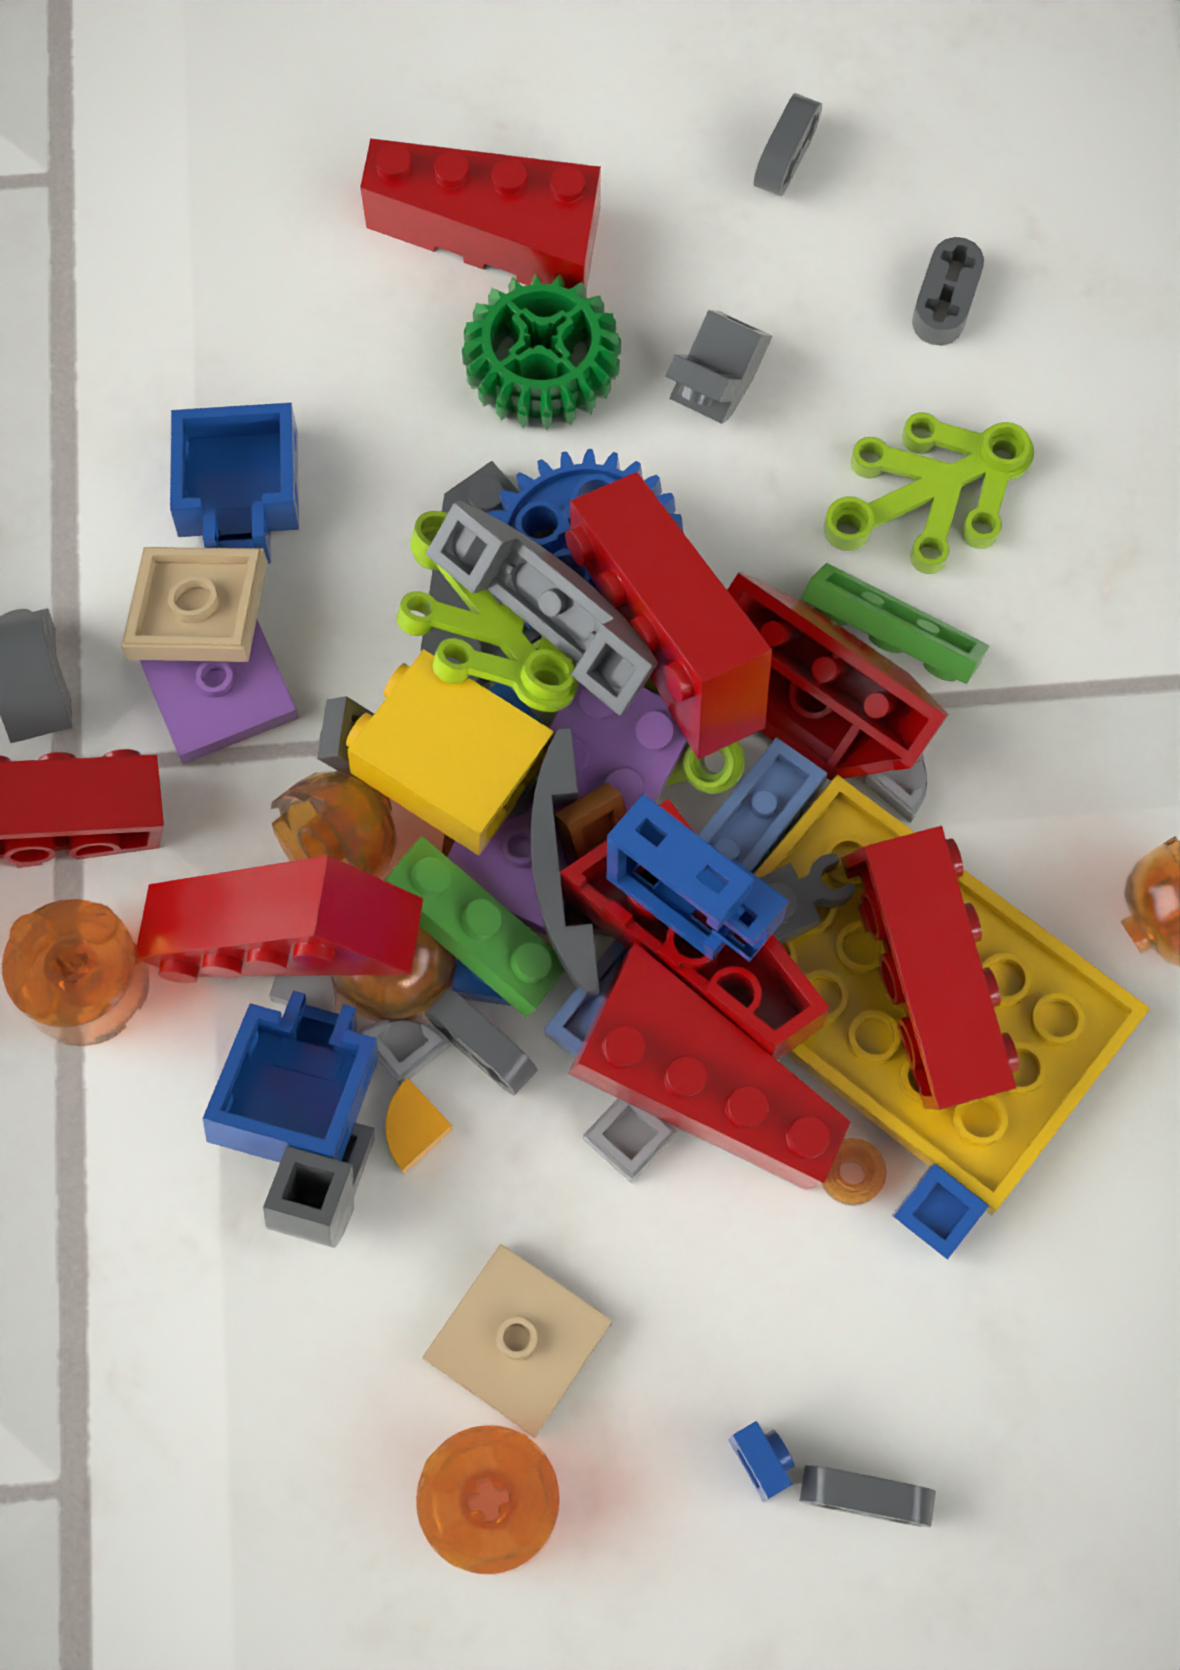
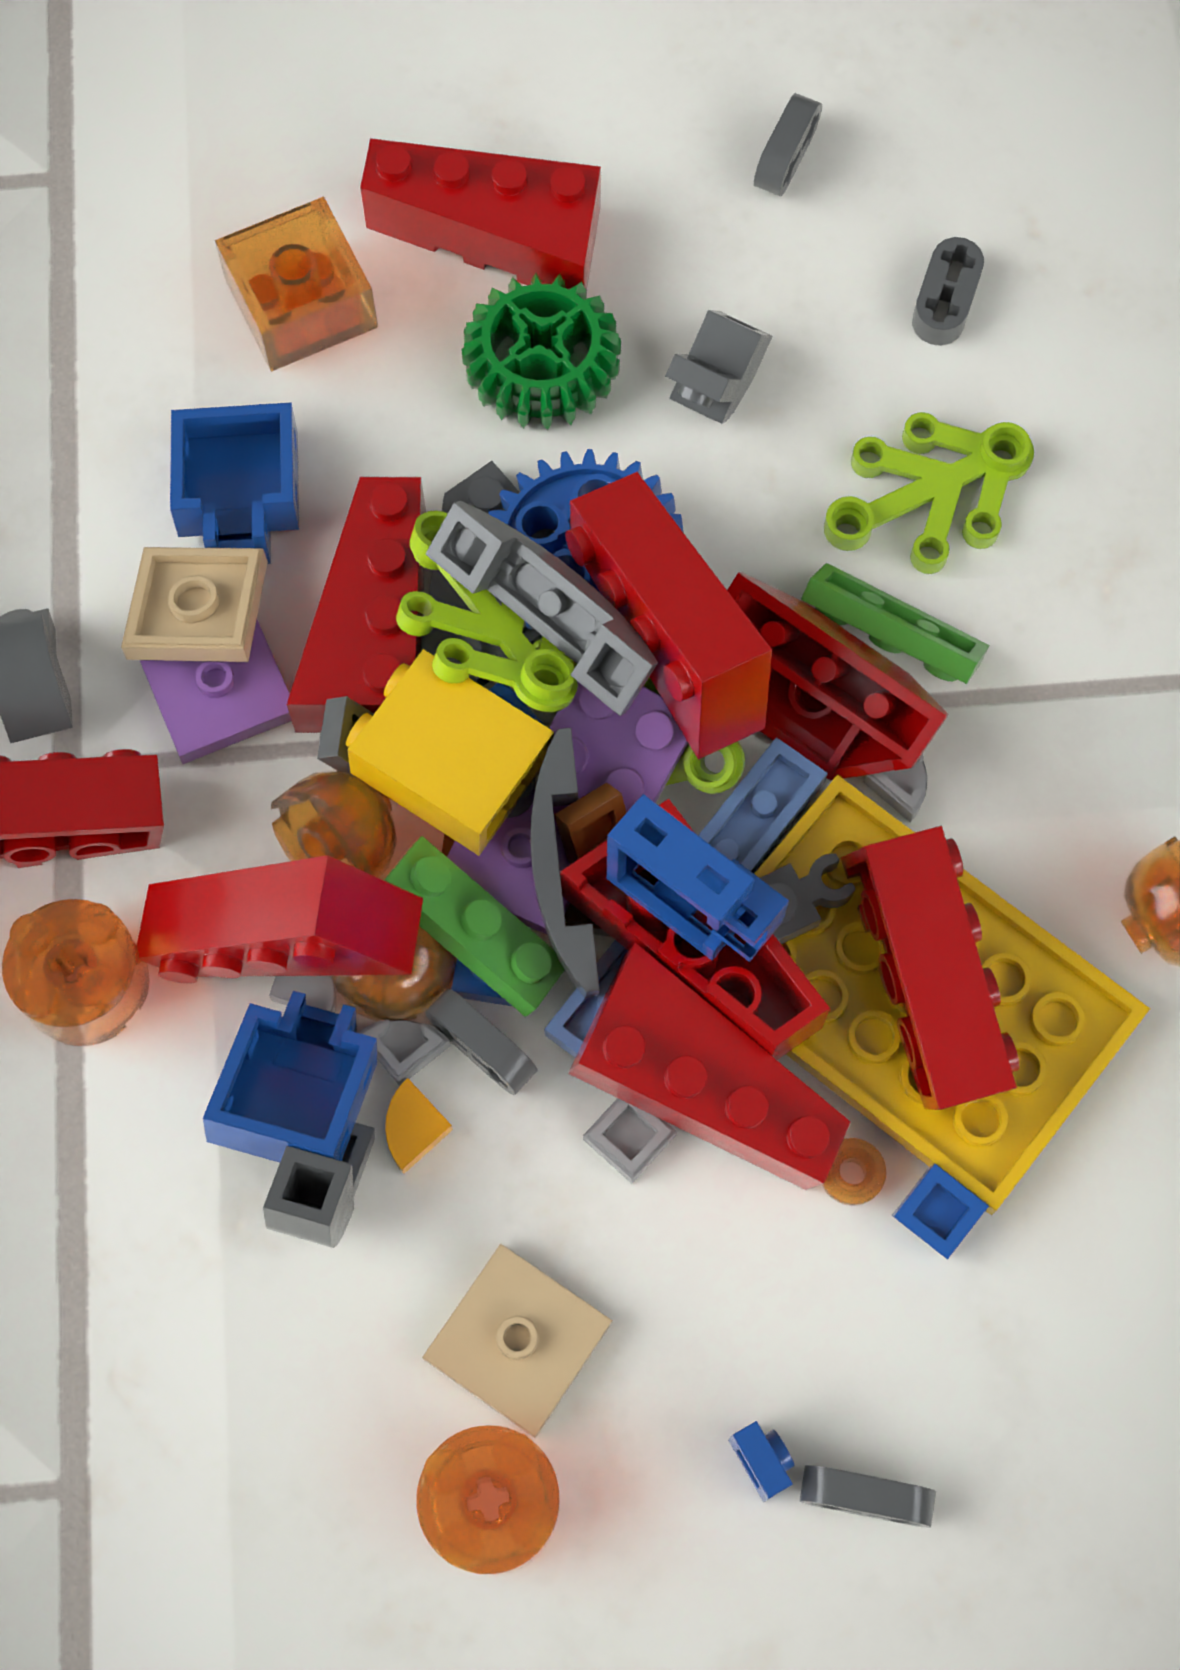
none -> clear orange brick [215,196,378,372]
none -> red wedge [286,477,426,733]

